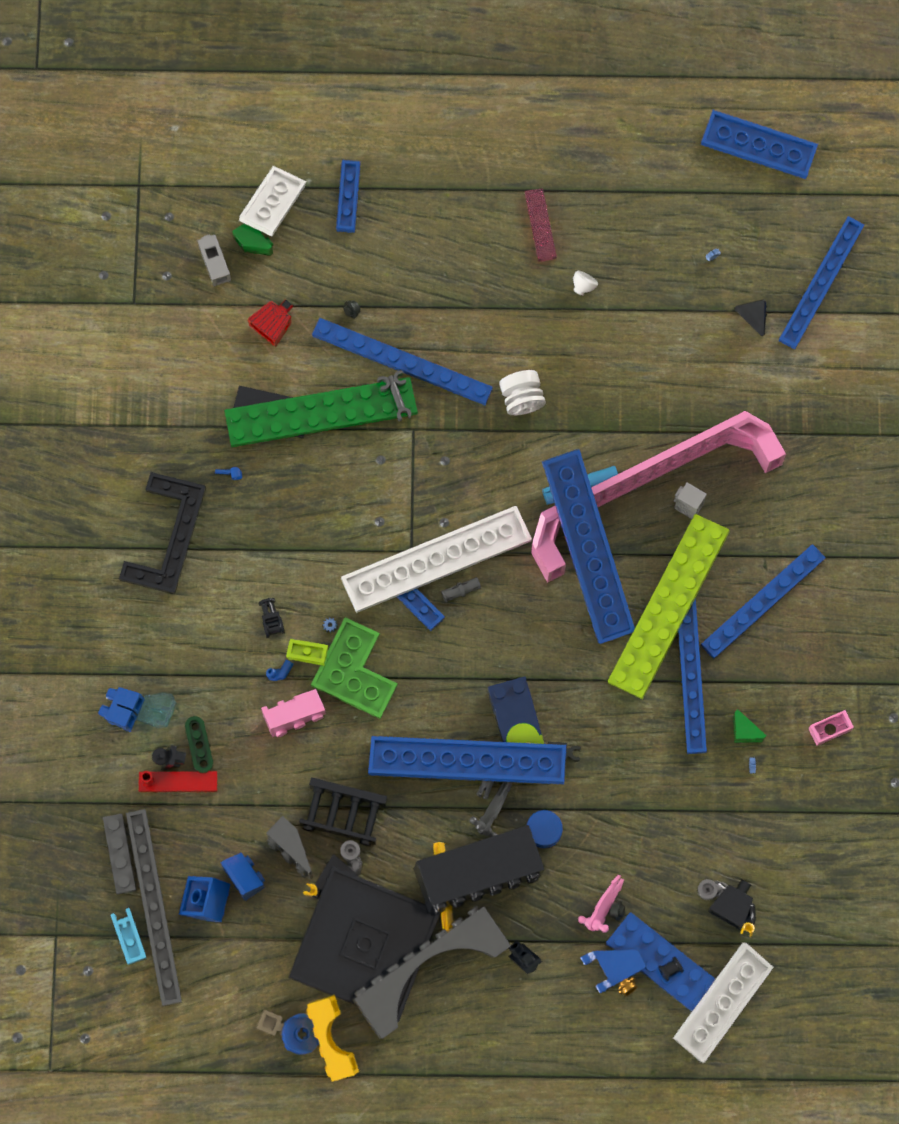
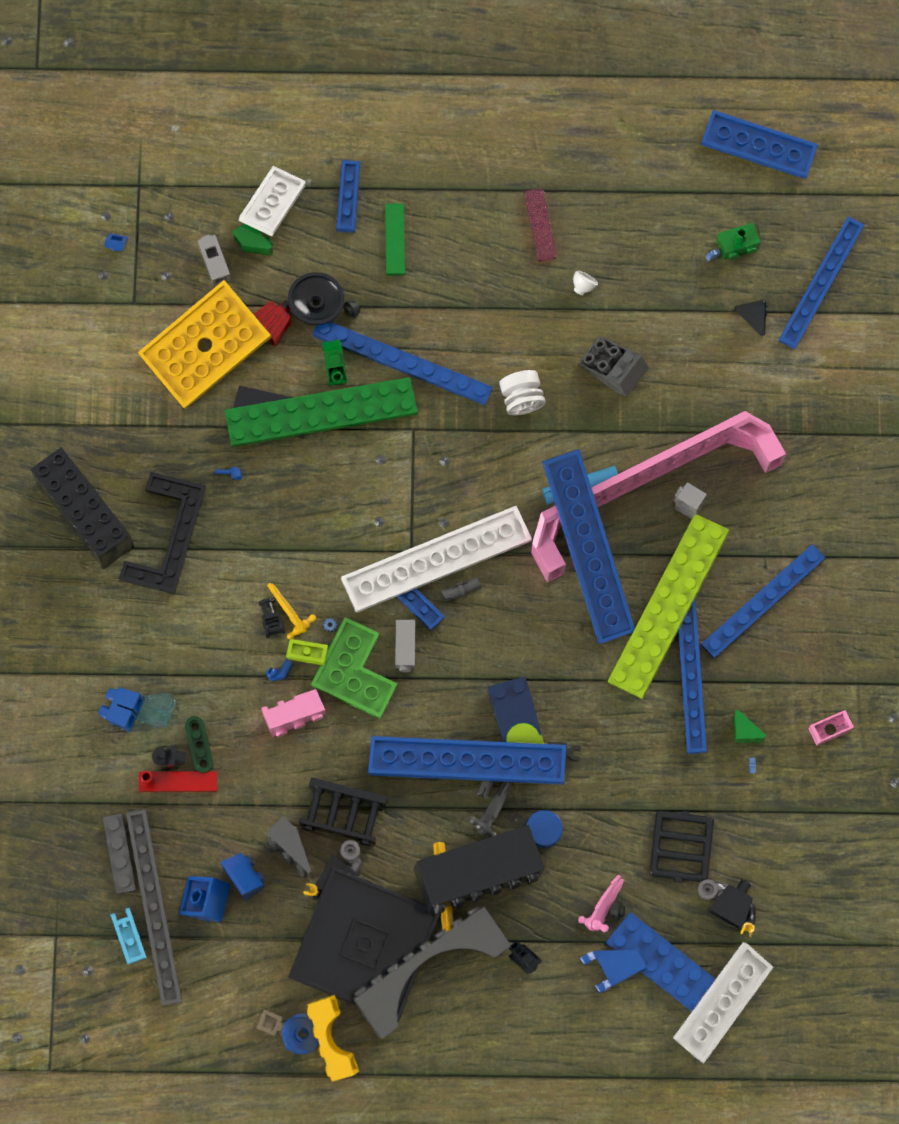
dark grey bar [377,371,411,422] -> none
pearl gold plate [618,977,637,996] -> none
black bush [658,956,684,981] -> none
none -> black brick [30,447,134,570]
none -> blue plate [105,233,128,251]
none -> yellow plate [138,280,272,410]
none -> yellow piece [267,583,316,640]
none -> black dish [288,272,344,325]
none -> green slope [322,340,348,386]
none -> green tile [385,203,405,276]
none -> light grey brick [395,620,415,672]
none -> dark grey slope [578,336,649,397]
none -> black bar [649,811,714,882]
none -> green brick [716,223,761,260]

